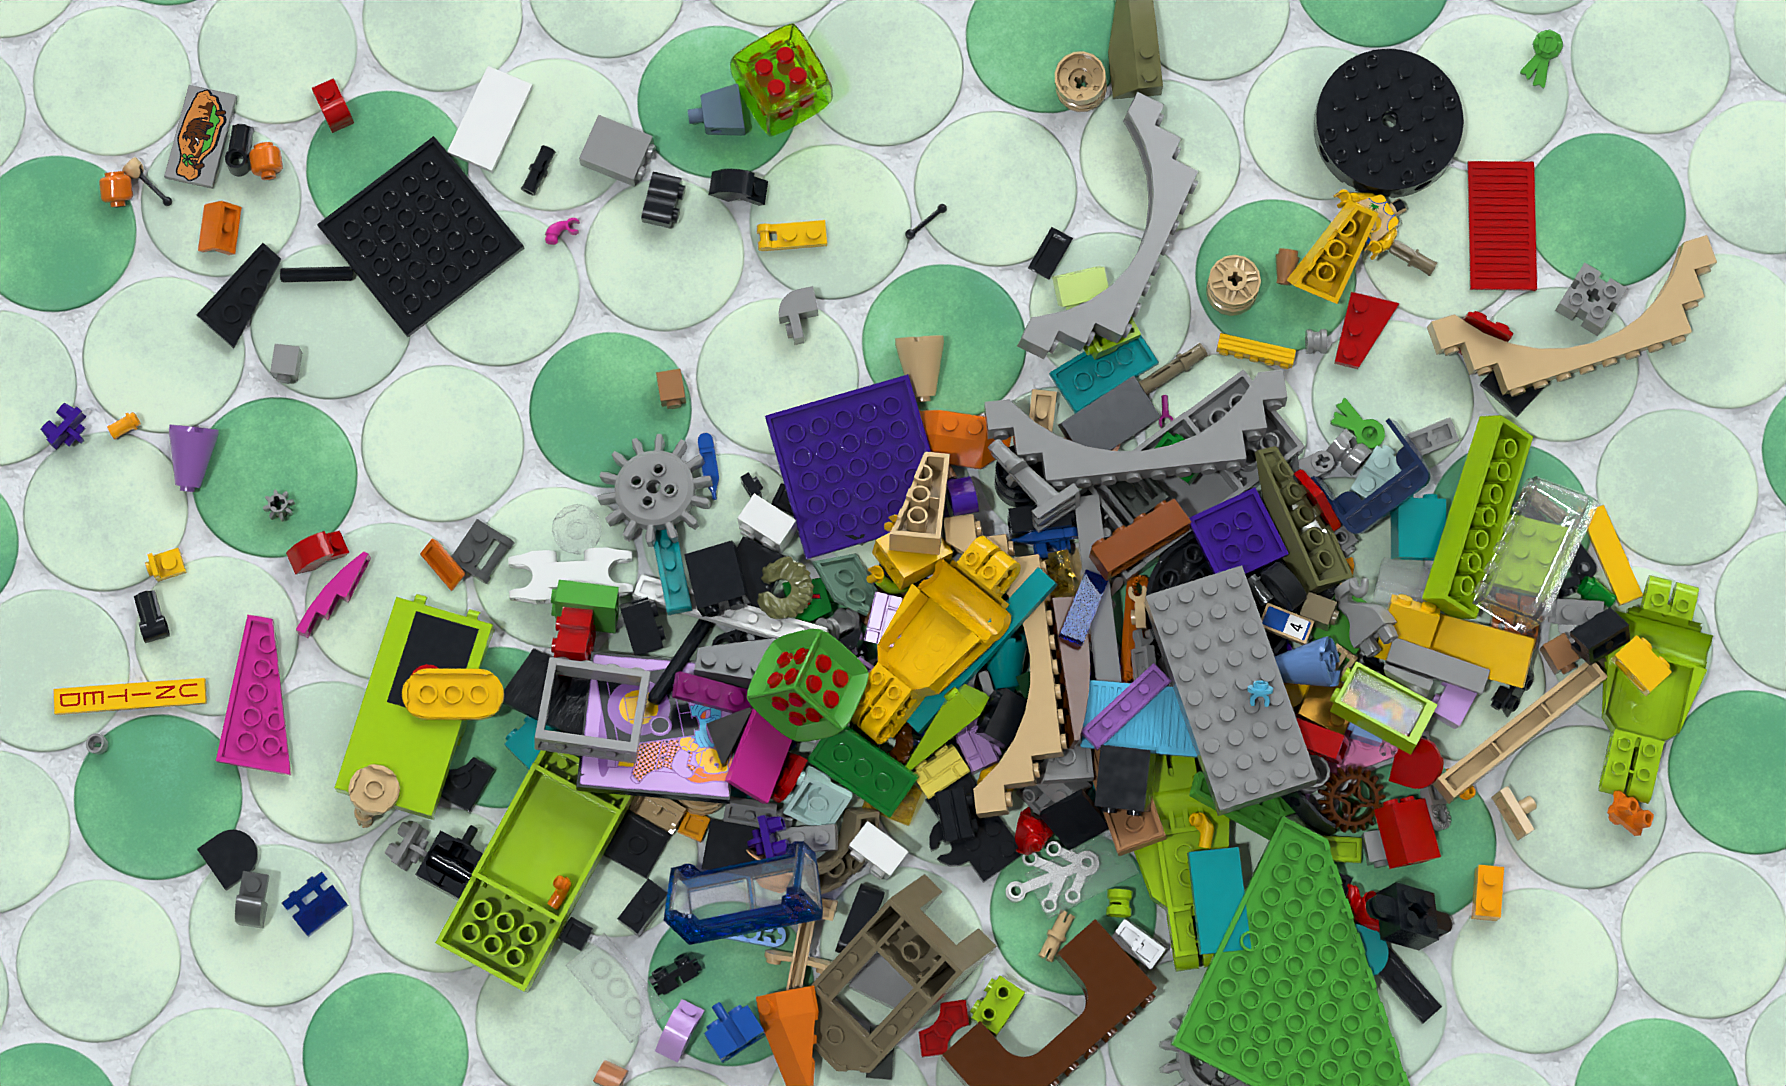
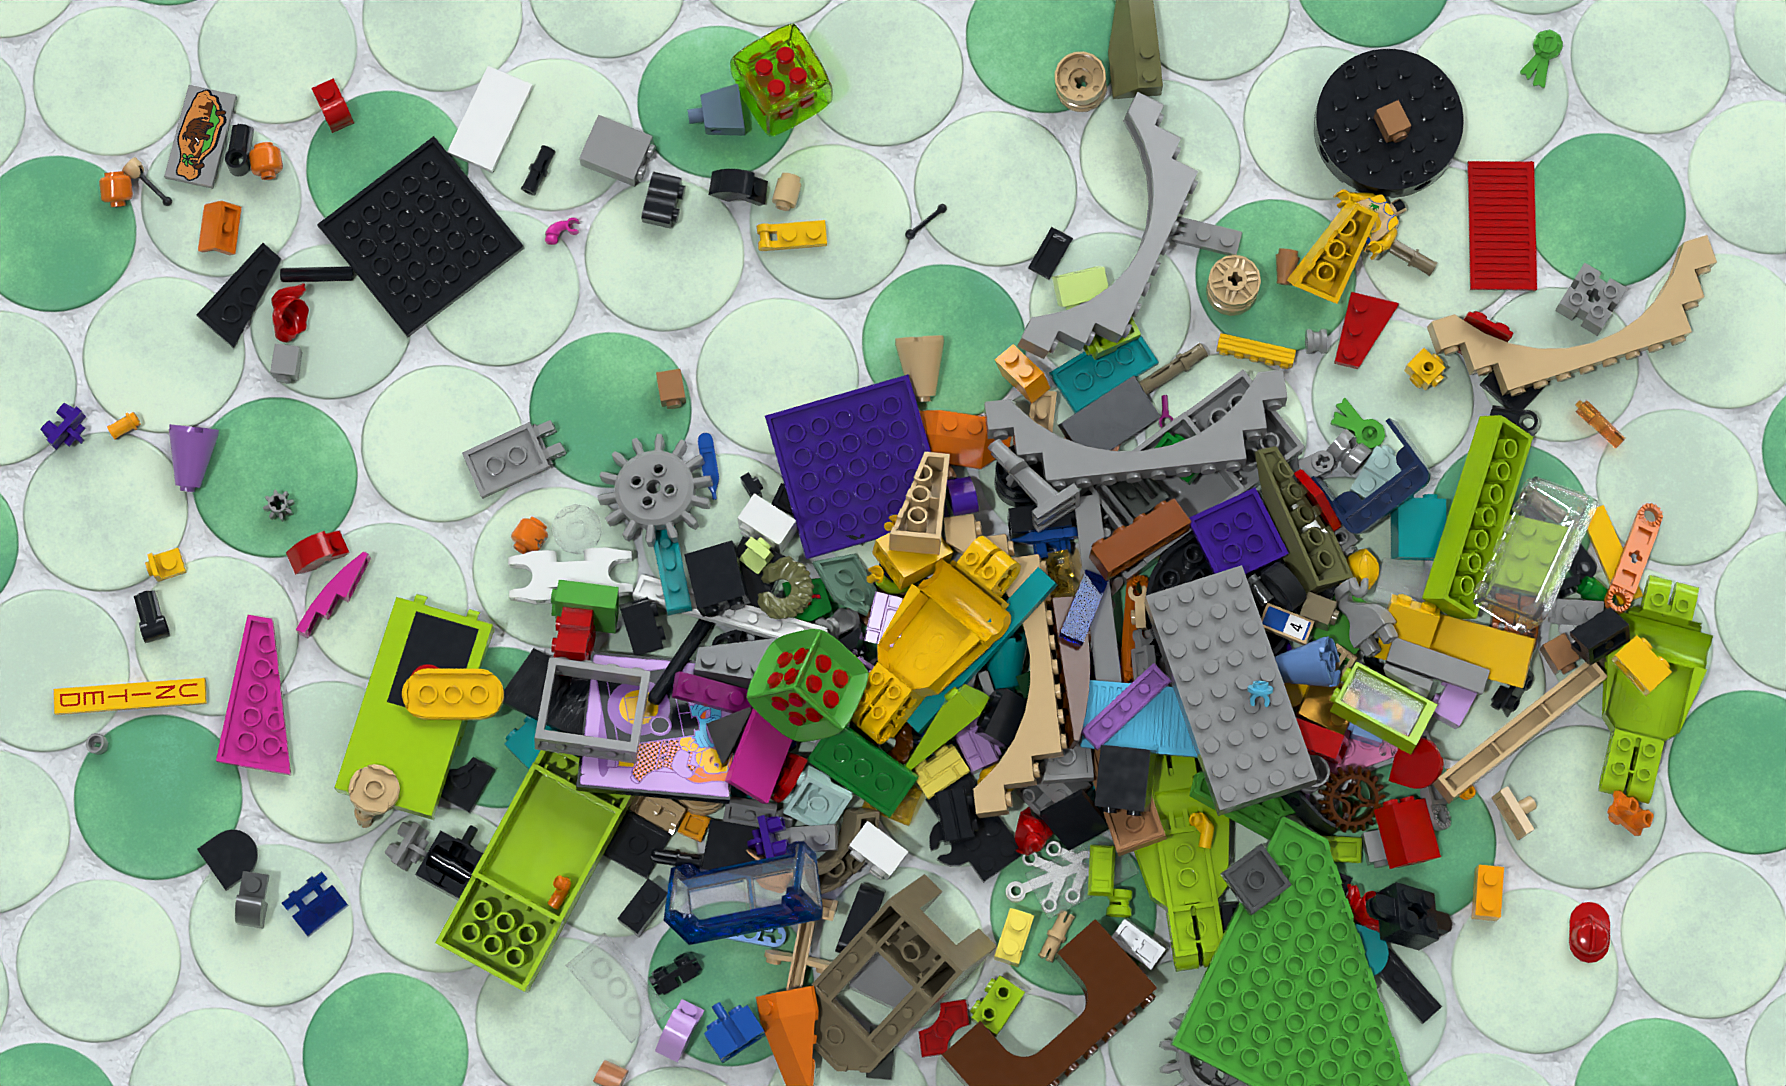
orange tile [420,538,465,591] -> none
dark grey plate [451,519,514,584] -> none
black plate [559,917,594,952] -> none
light grey brick [779,286,818,345] -> none
teal tile [1187,847,1251,955] -> none
light grey hinge [1407,418,1459,456] -> none
none -> red hair [271,283,309,343]
none -> light grey tile [462,420,566,499]
none -> orange head [511,516,548,554]
none -> black axle [650,848,702,871]
none -> yellowish green bracket [740,536,774,574]
none -> tan brick [772,173,801,211]
none -> light yellow brick [994,908,1034,967]
none -> light orange brick [995,344,1050,404]
none -> lime tile [1087,845,1116,897]
none -> light grey hinge [1172,217,1242,256]
none -> dark grey tile [1220,843,1292,915]
none -> yellow hat [1346,549,1379,590]
none -> medium nougat brick [1374,100,1411,143]
none -> yellow brick [1404,348,1446,391]
none -> black piece [1490,405,1539,436]
none -> red piece [1569,902,1610,963]
none -> clear orange piece [1575,400,1625,448]
none -> piece [1604,503,1663,614]

